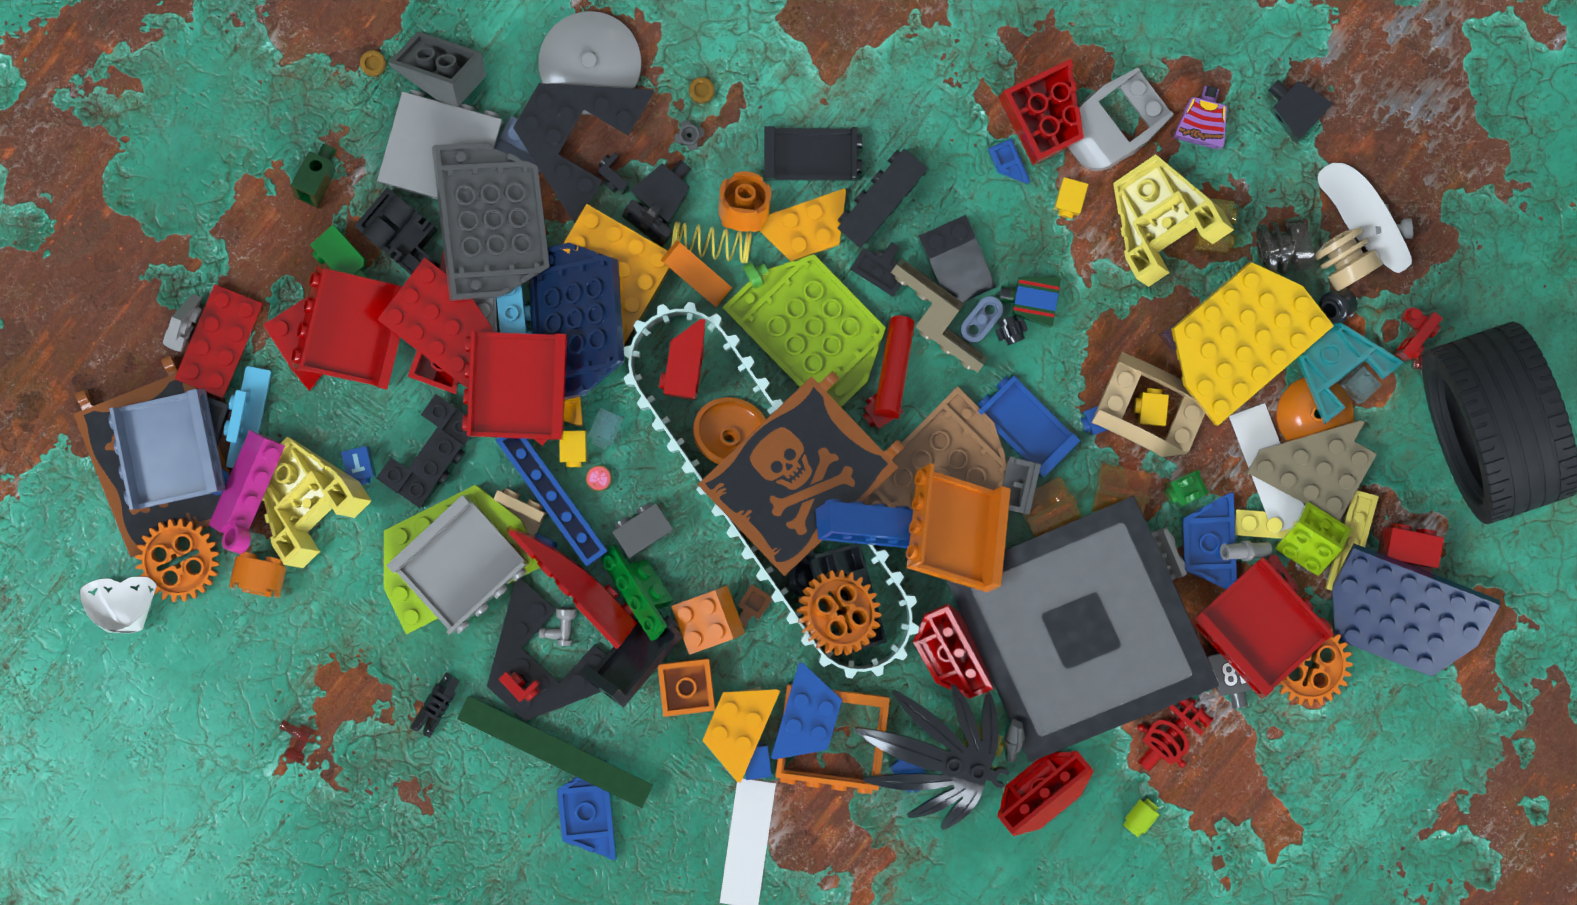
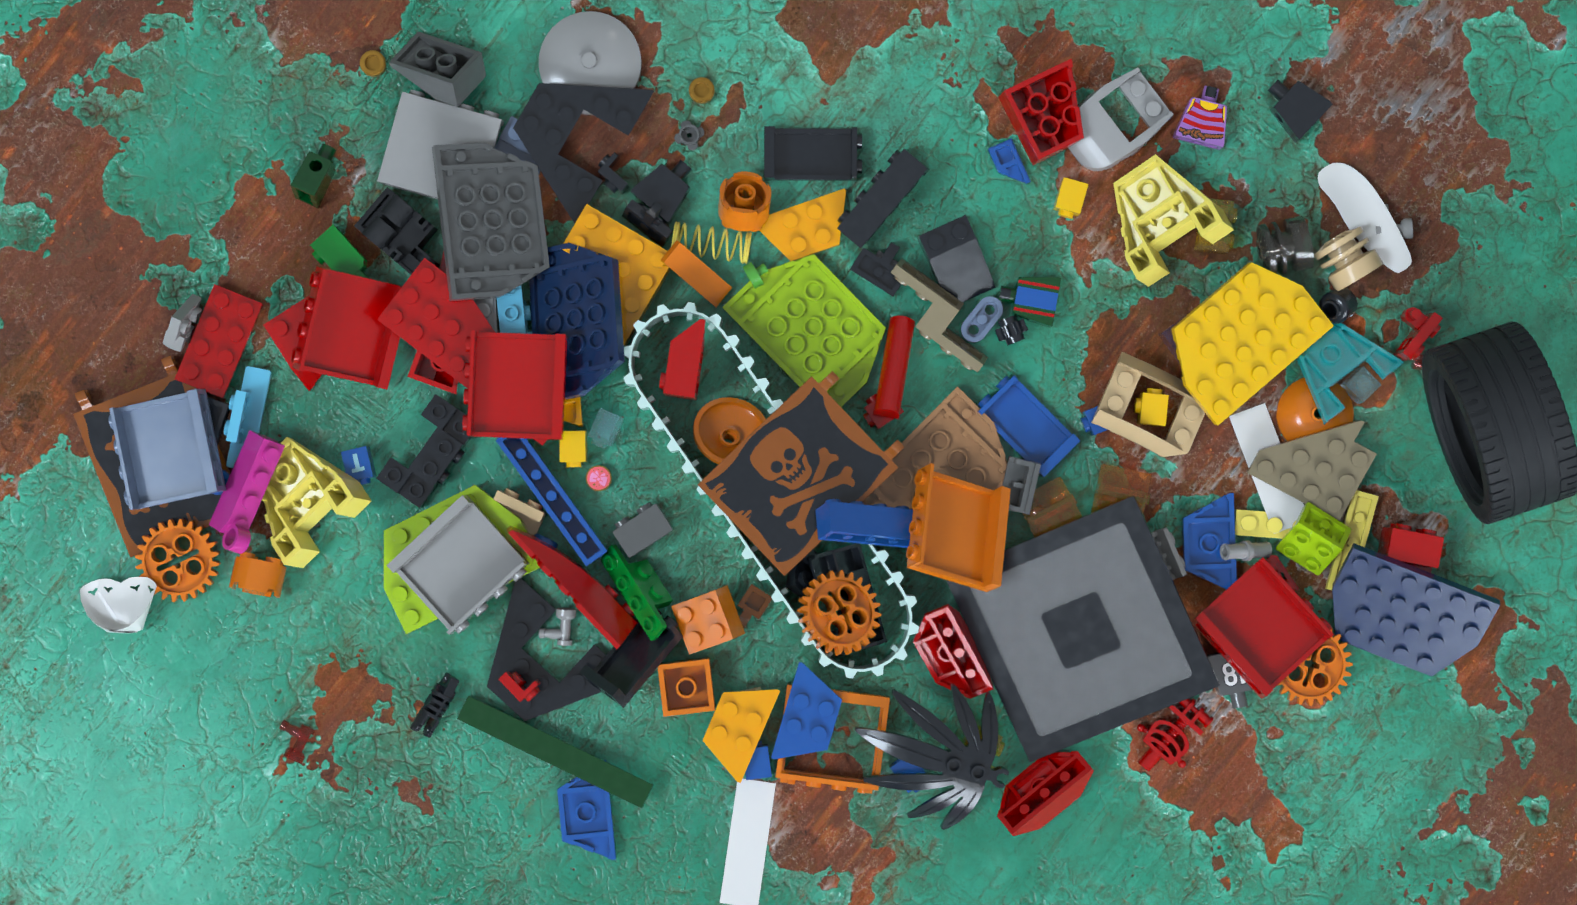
dark grey piece [1004,719,1025,762] -> none
lime brick [1122,798,1160,838] -> none
green hinge [1163,470,1209,507] -> none

